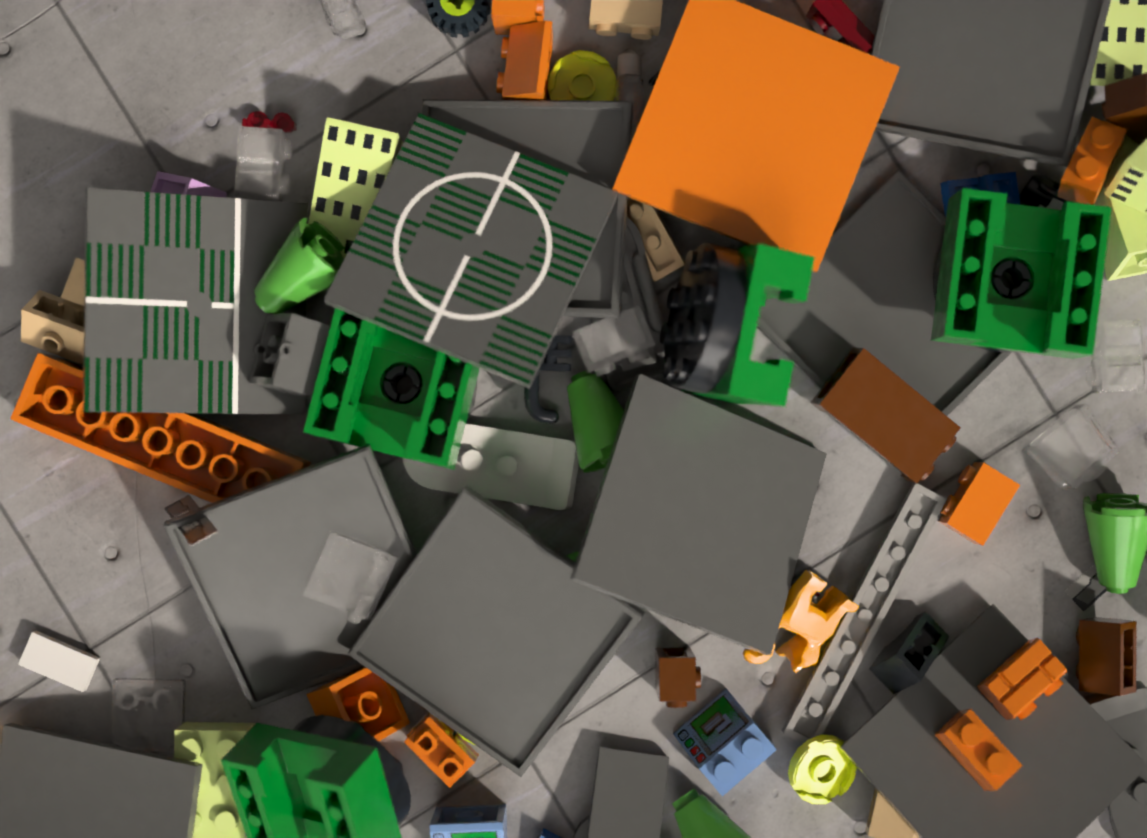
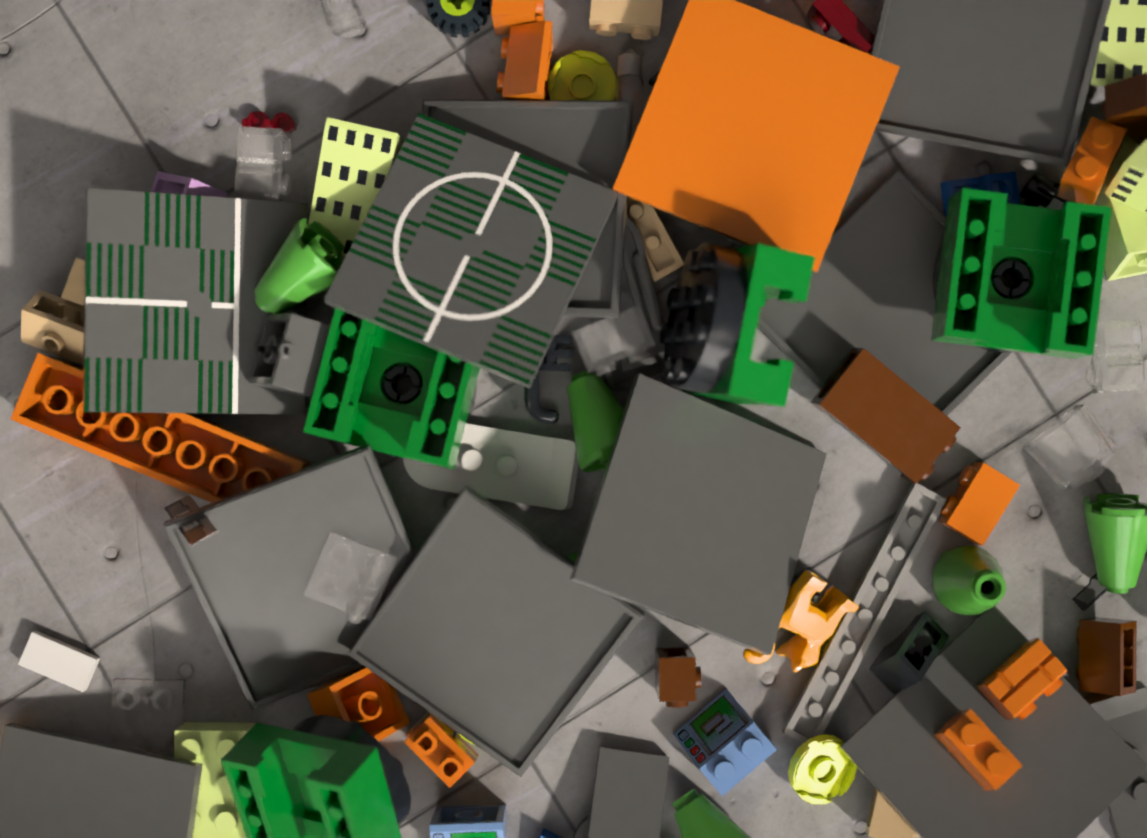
none -> bright green cone [932,545,1006,616]

